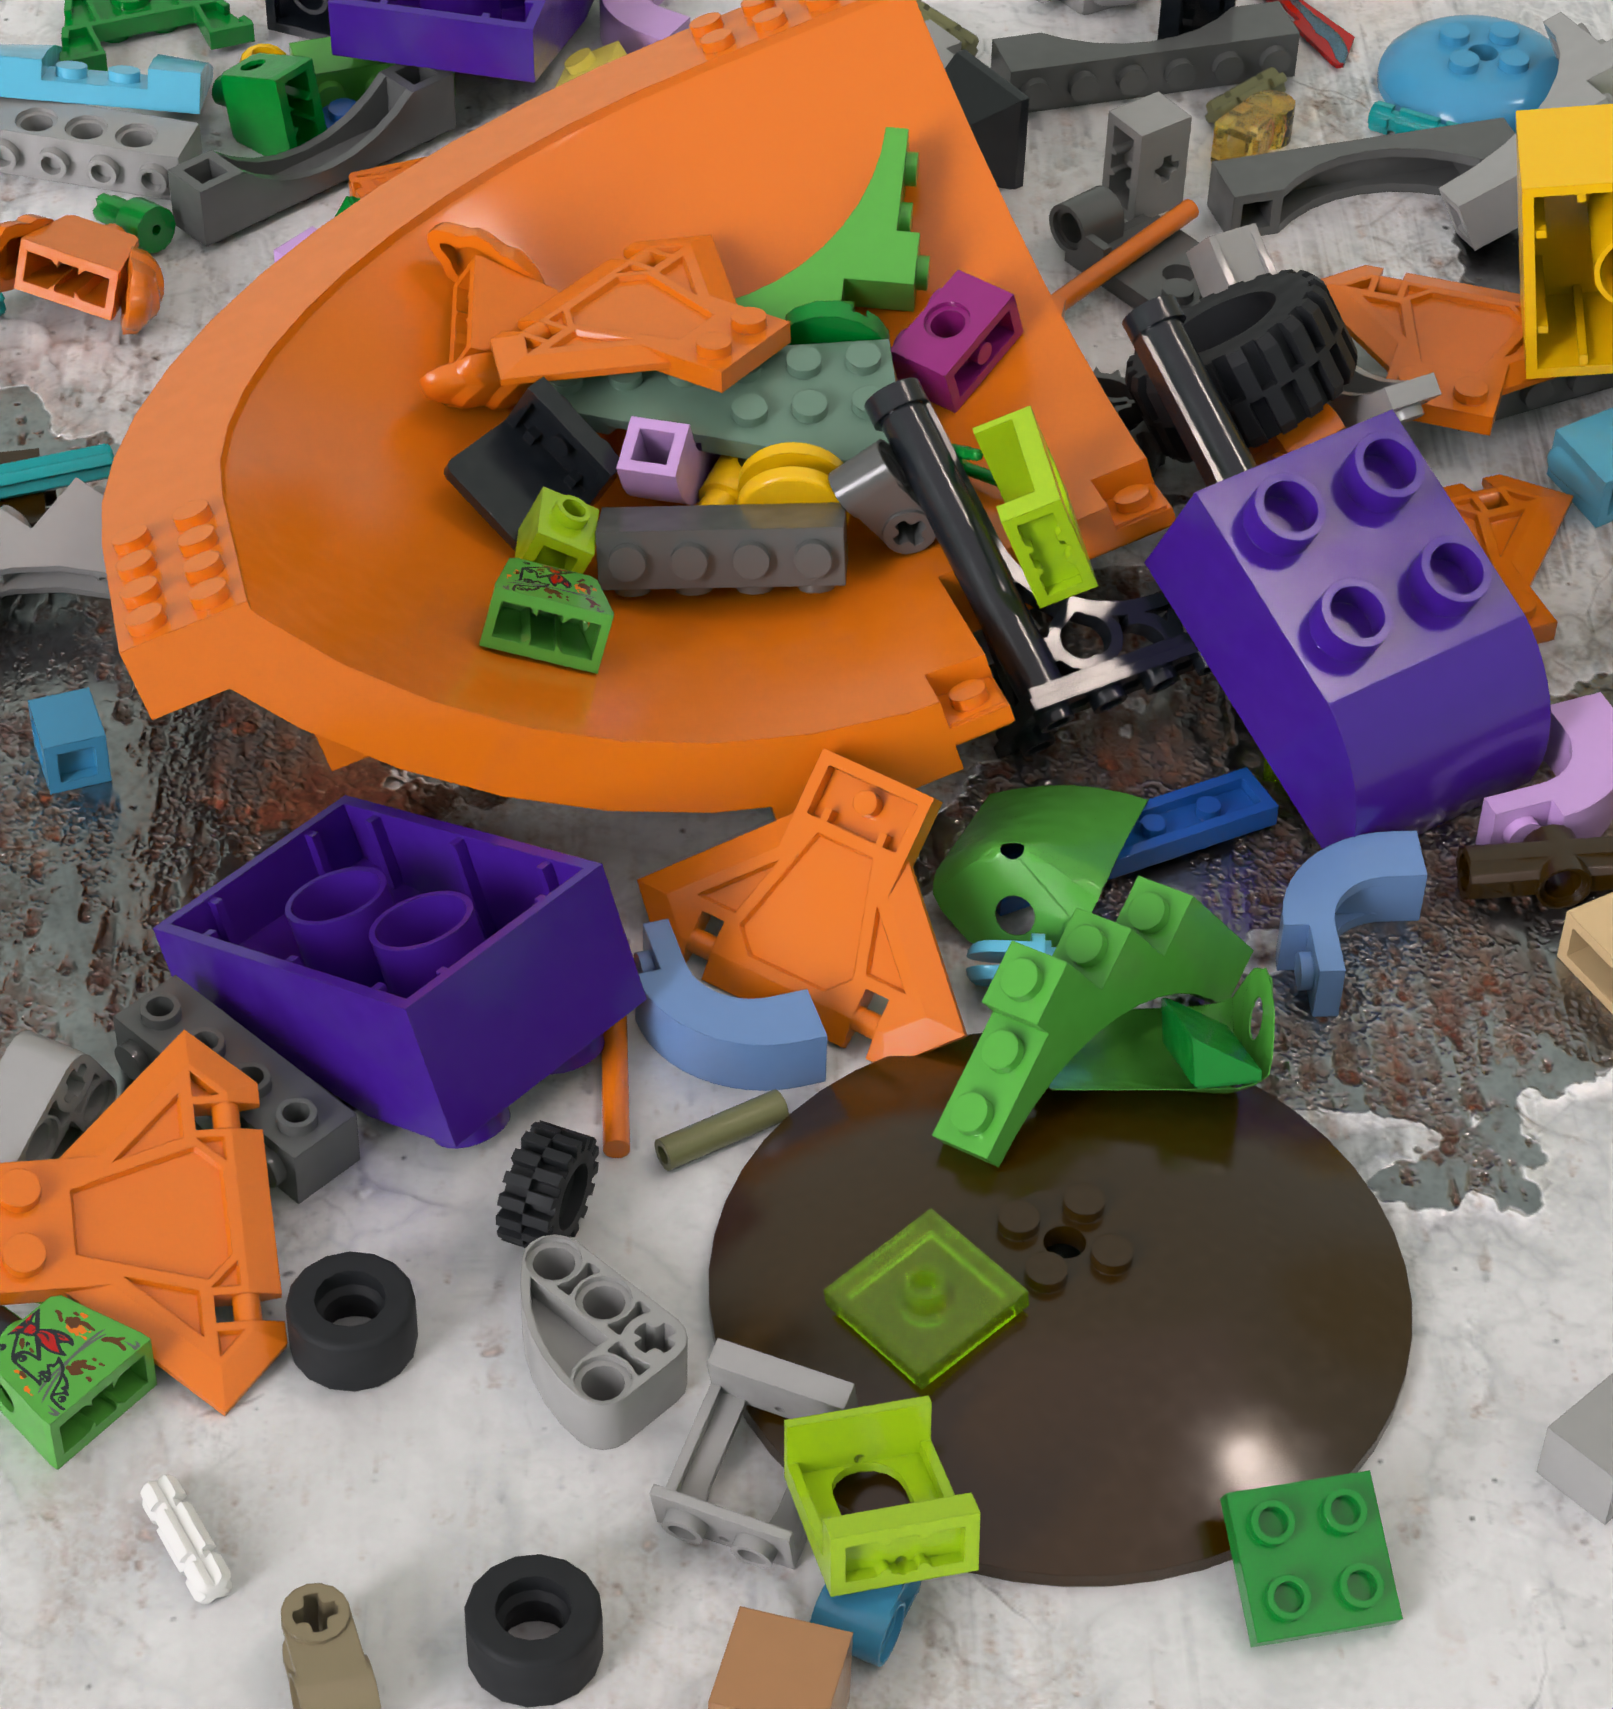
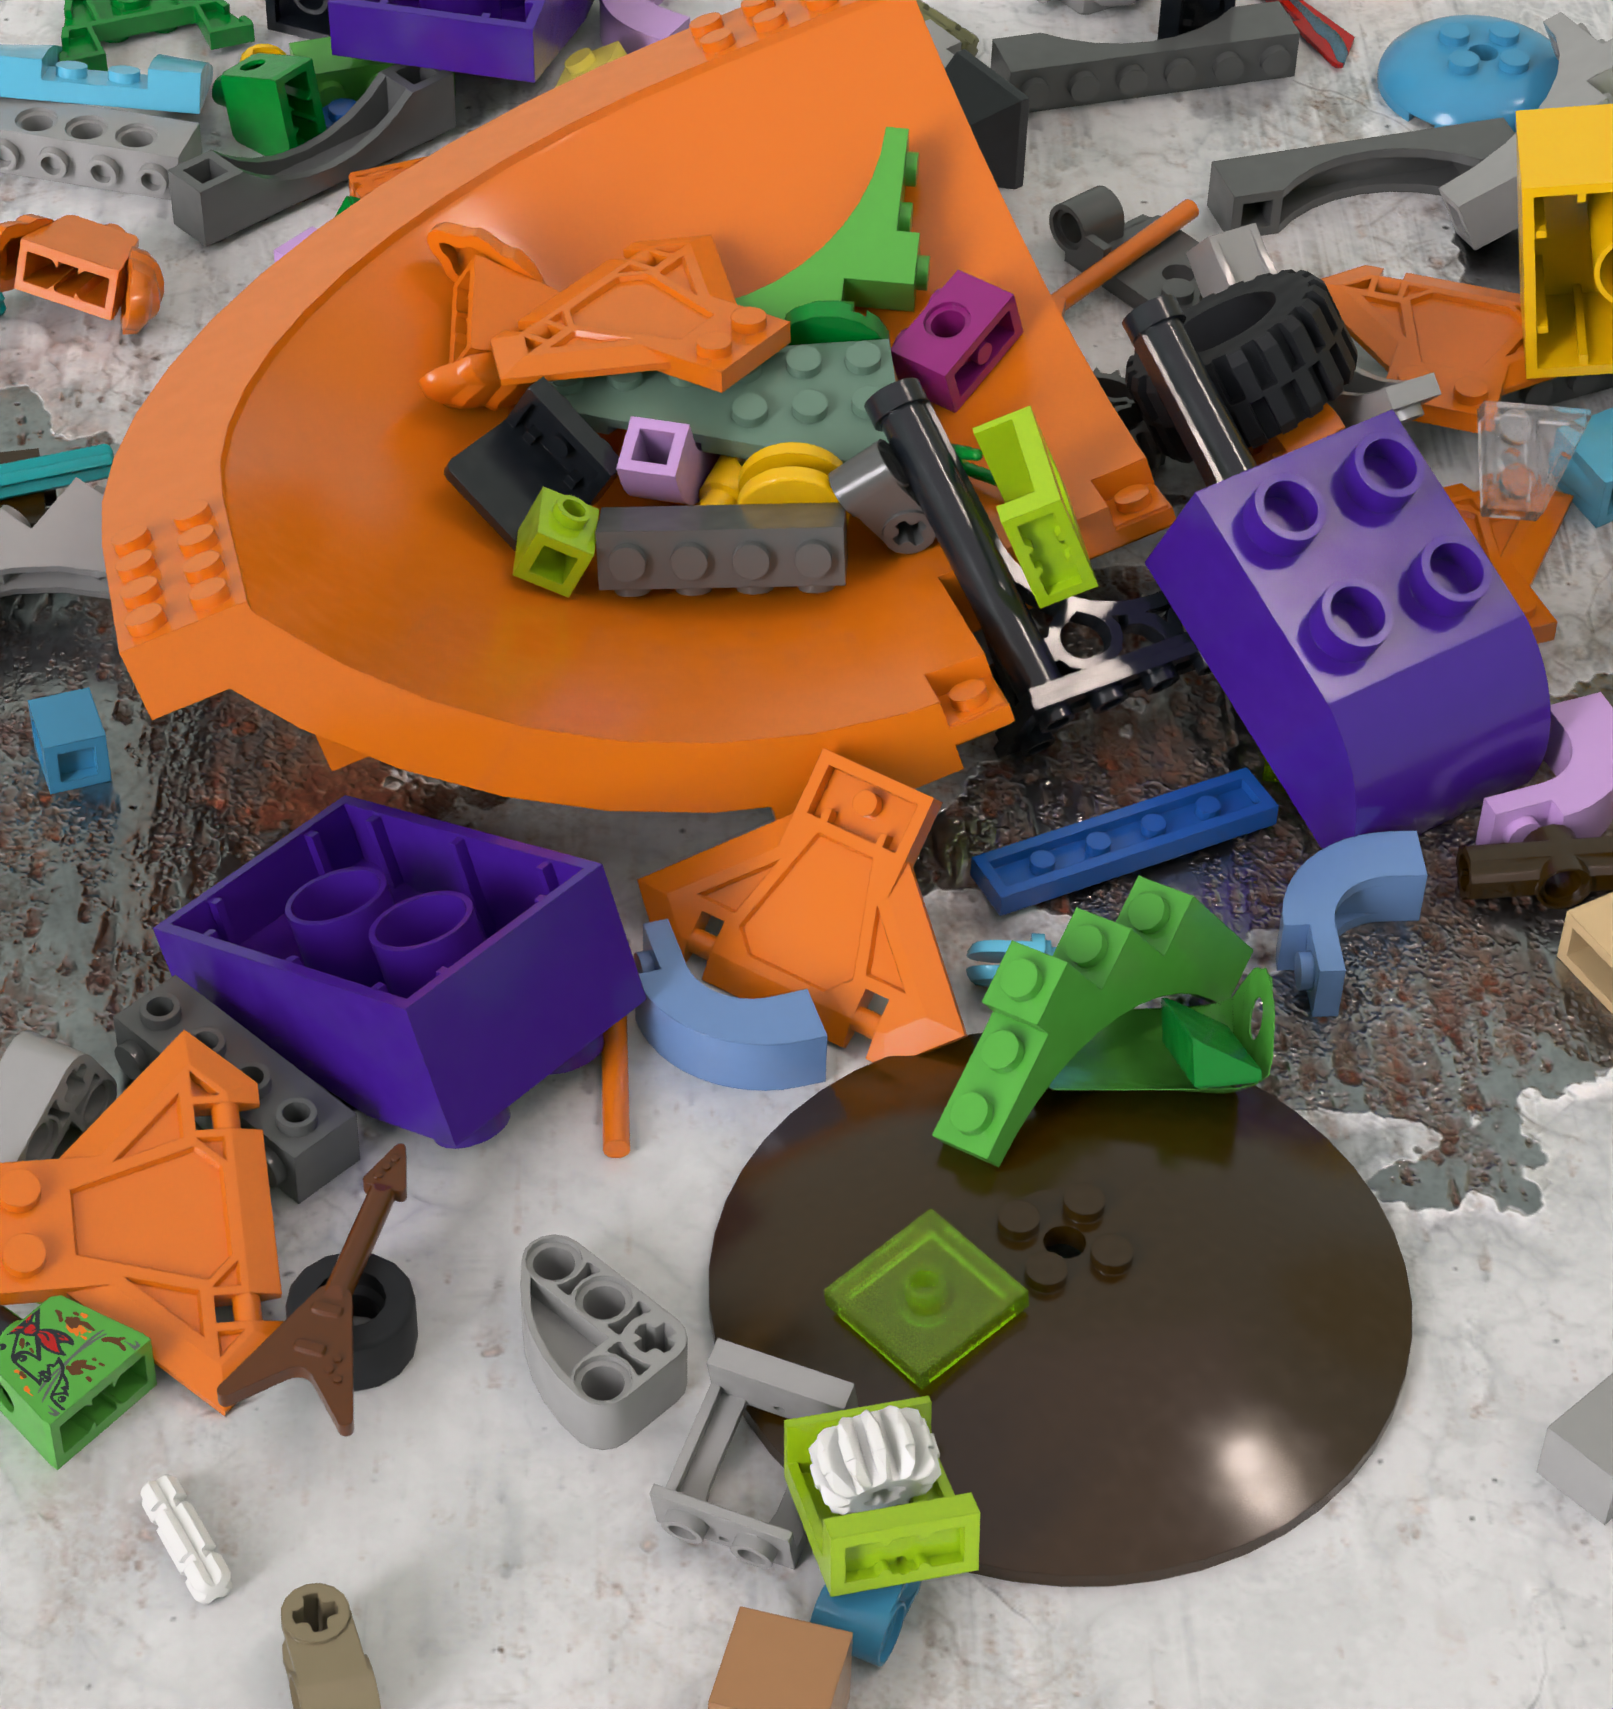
green piece [92,193,176,253] -> none
black tyre [464,1554,603,1708] -> none
bright green torso [479,558,614,674] -> none
black tyre [496,1120,599,1248] -> none
olive piece [654,1089,789,1171] -> none
bright green piece [933,785,1149,947] -> none
light grey brick [1102,91,1192,221] -> none
olive axle [1205,67,1287,129] -> none
clear yellow leg [1210,90,1295,162] -> none
green plate [1220,1470,1403,1648] -> none
teal axle [1367,101,1459,135] -> none
none -> reddish brown piece [217,1143,407,1436]
none -> white gear [808,1405,942,1515]
none -> clear wing [1477,401,1591,521]

